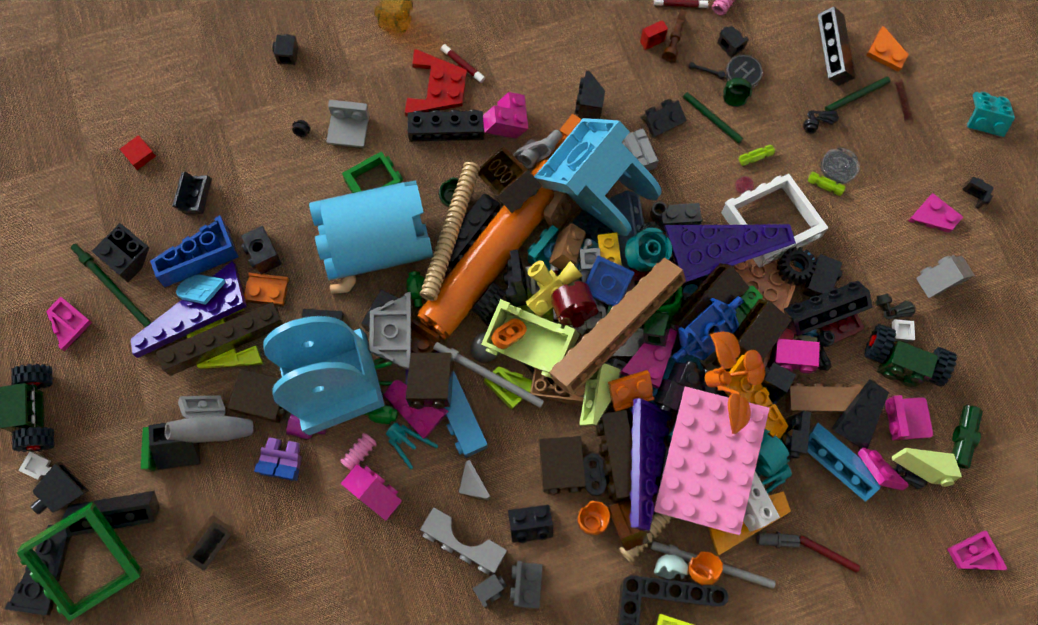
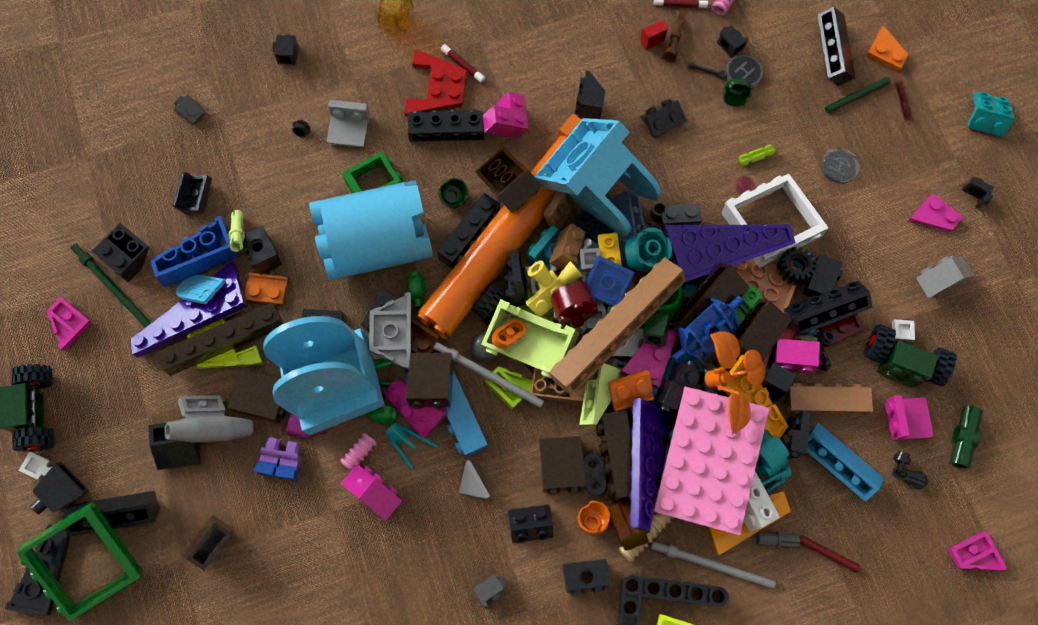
red piece [120,135,156,170] -> none
green tile [140,427,156,472] -> none
light nougat arm [330,275,356,294] -> none
tan piece [420,162,480,301] -> none
light grey arch [420,507,507,575] -> none
dark grey bracket [510,561,543,609] -> none
light grey connector [513,130,563,169] -> none
light grey brick [622,128,659,171] -> none
light aqua hair [654,554,689,580] -> none
dark green bar [683,92,744,144] -> none
orange hair [688,551,723,585] -> none
black piece [803,110,839,134] -> none
lime axle [808,172,845,196] -> none
black wing [832,379,889,449] -> none
dark pink wing [858,448,909,491] -> none
pearl dark grey piece [875,293,916,319] -> none
yellowish green slope [892,448,962,487] -> none
none -> dark grey bracket [173,94,205,124]
none -> yellowish green pin [229,210,245,252]
none -> black brick [562,559,610,595]

